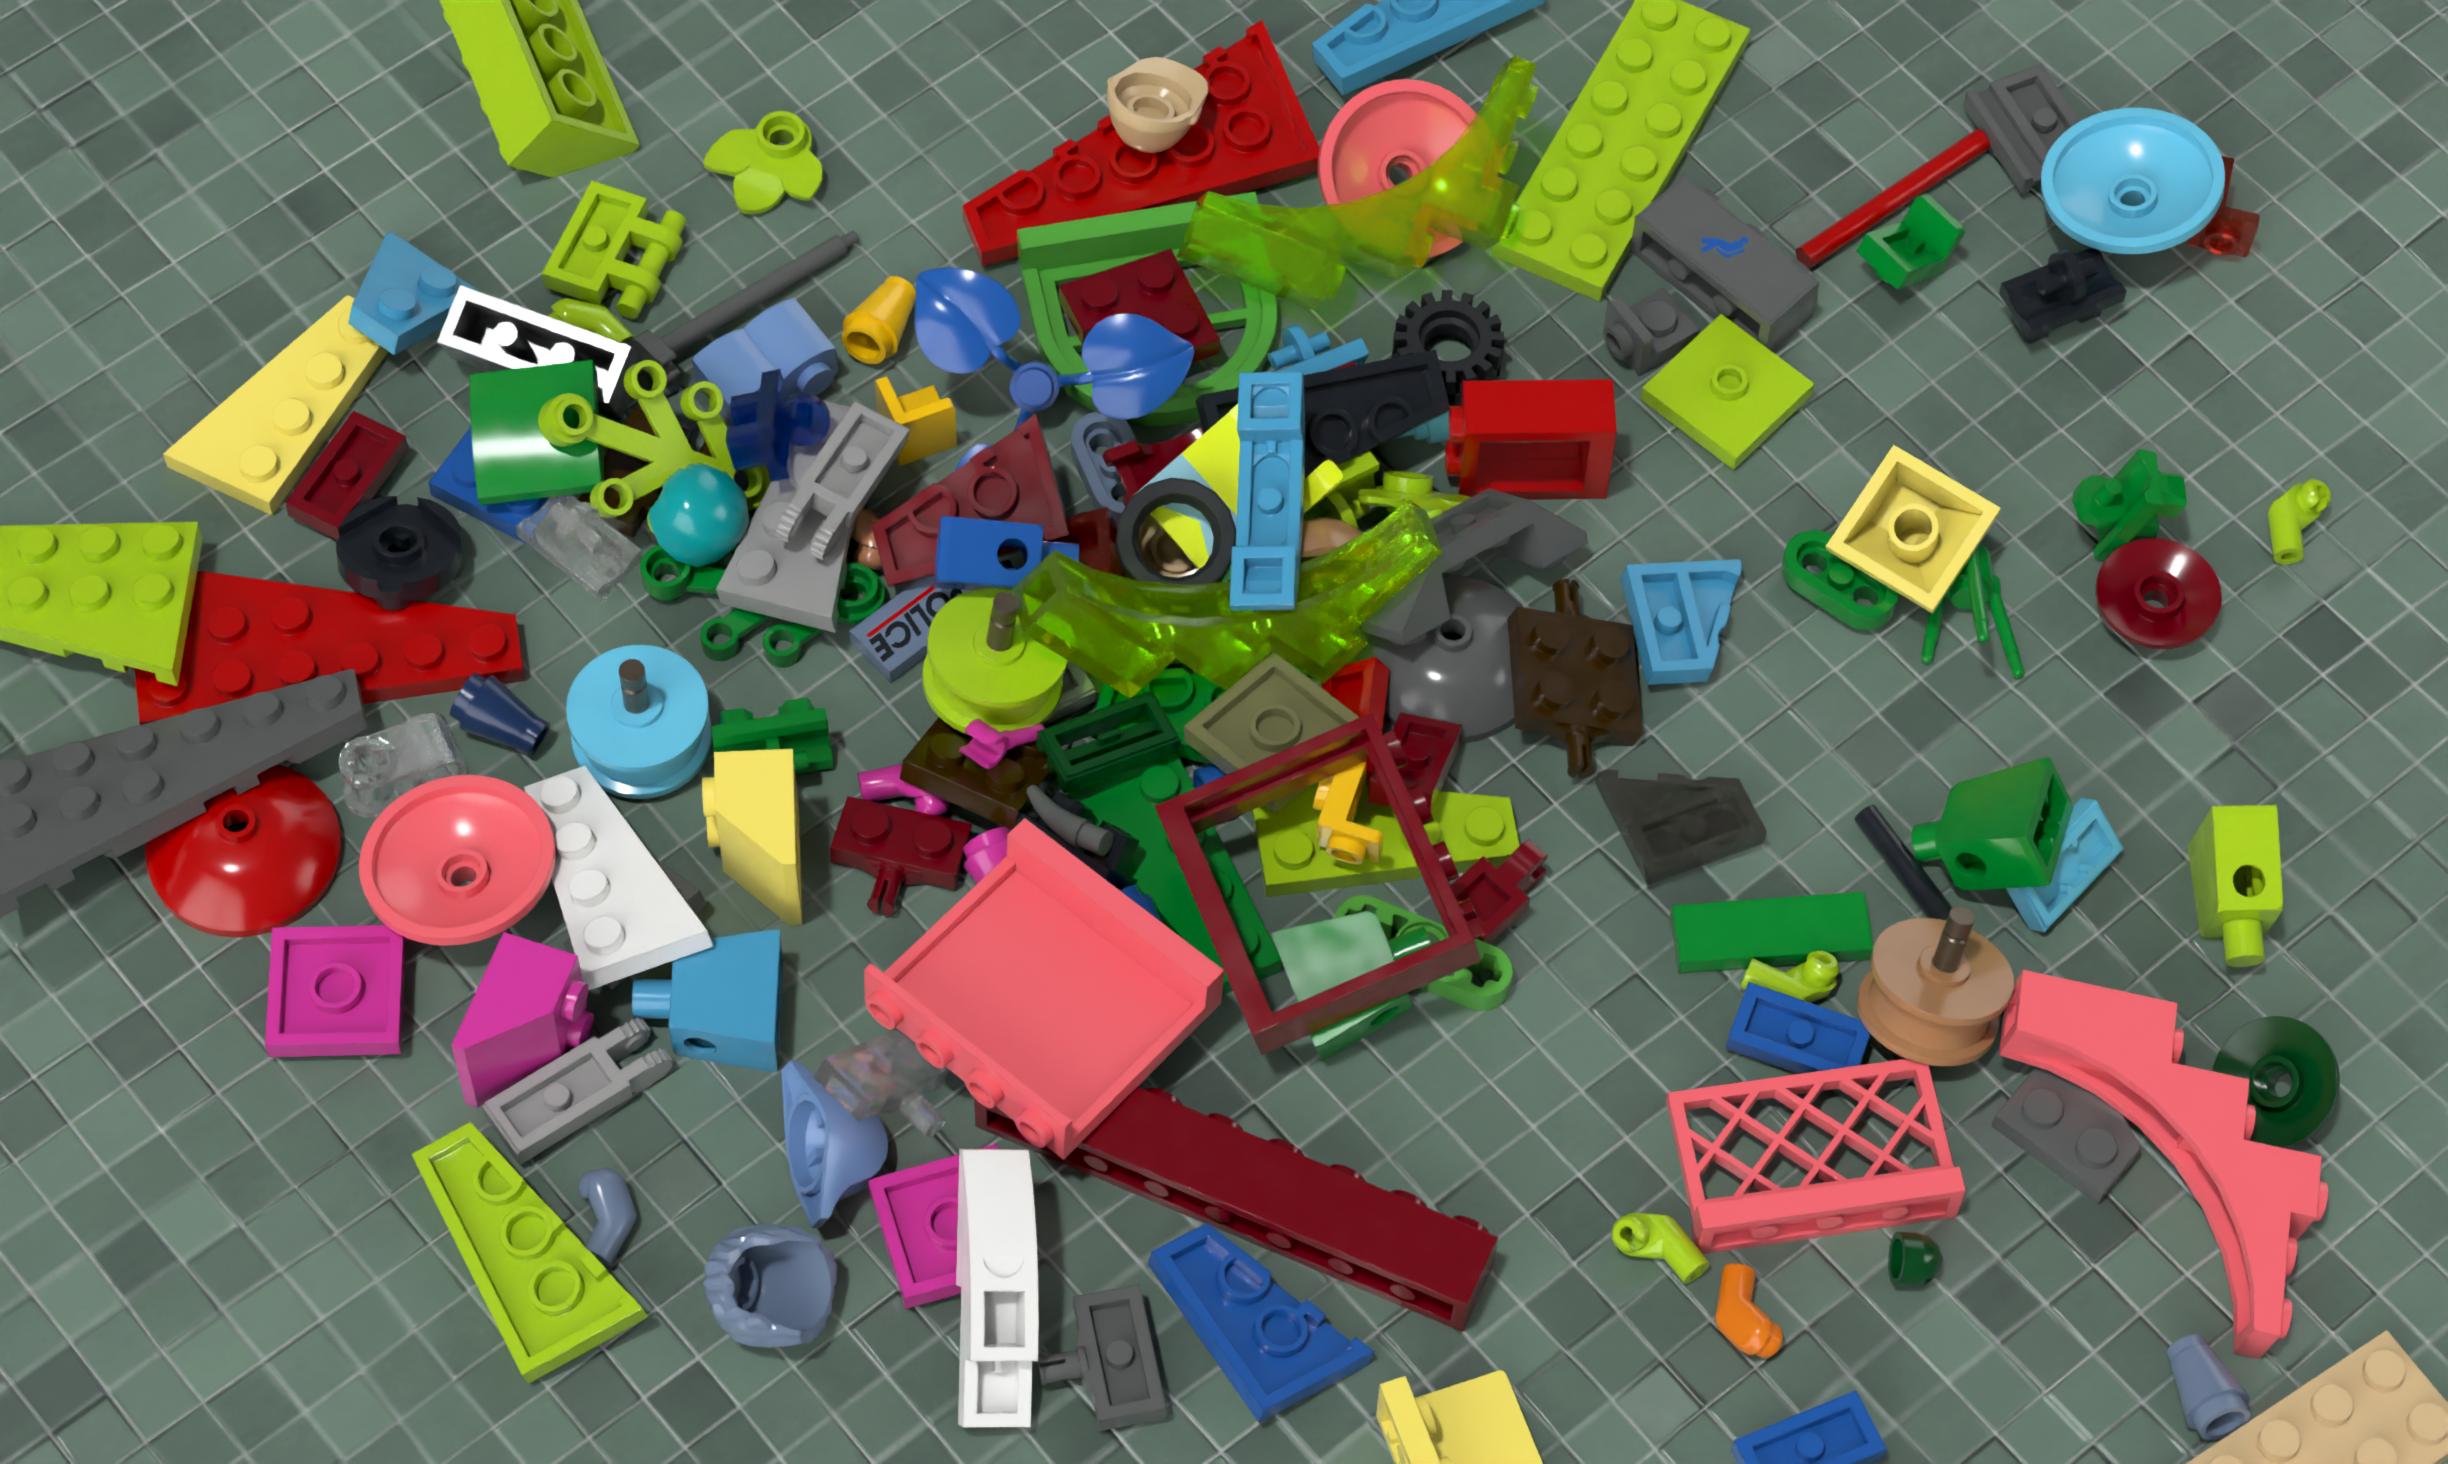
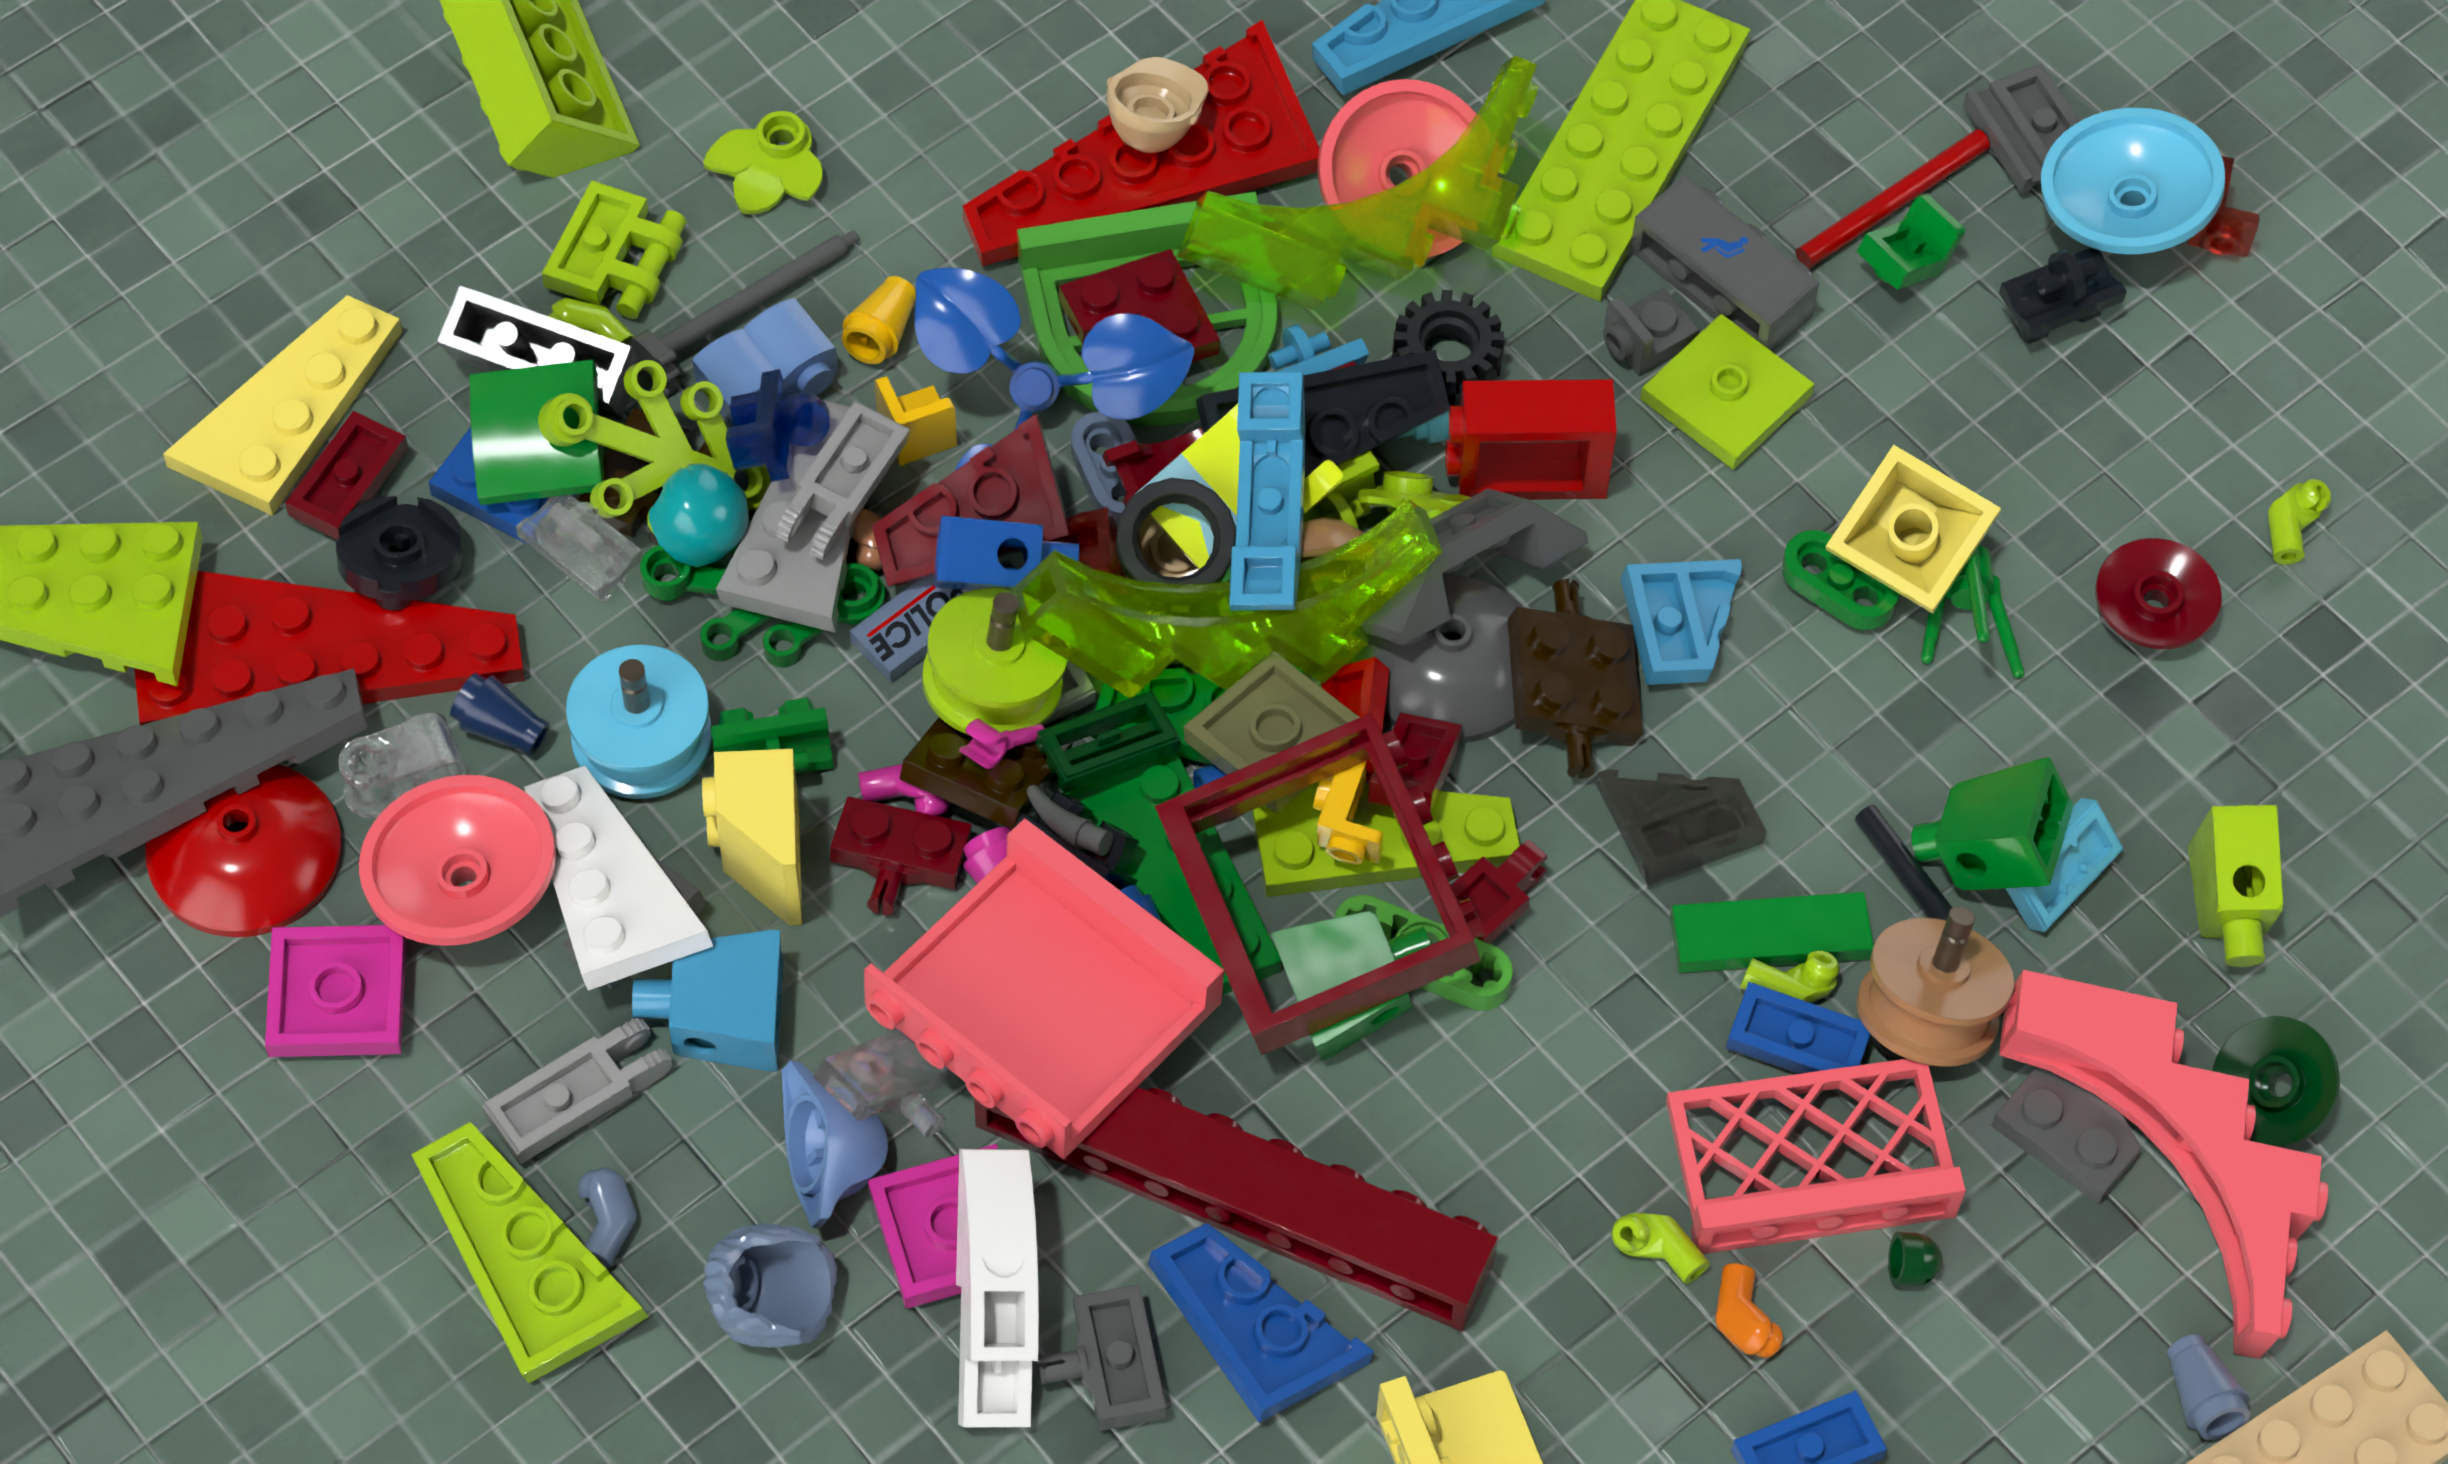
dark azure wing [348,231,478,355] -> none
dark pink slope [451,932,594,1108] -> none
green hips [2072,449,2187,561] -> none

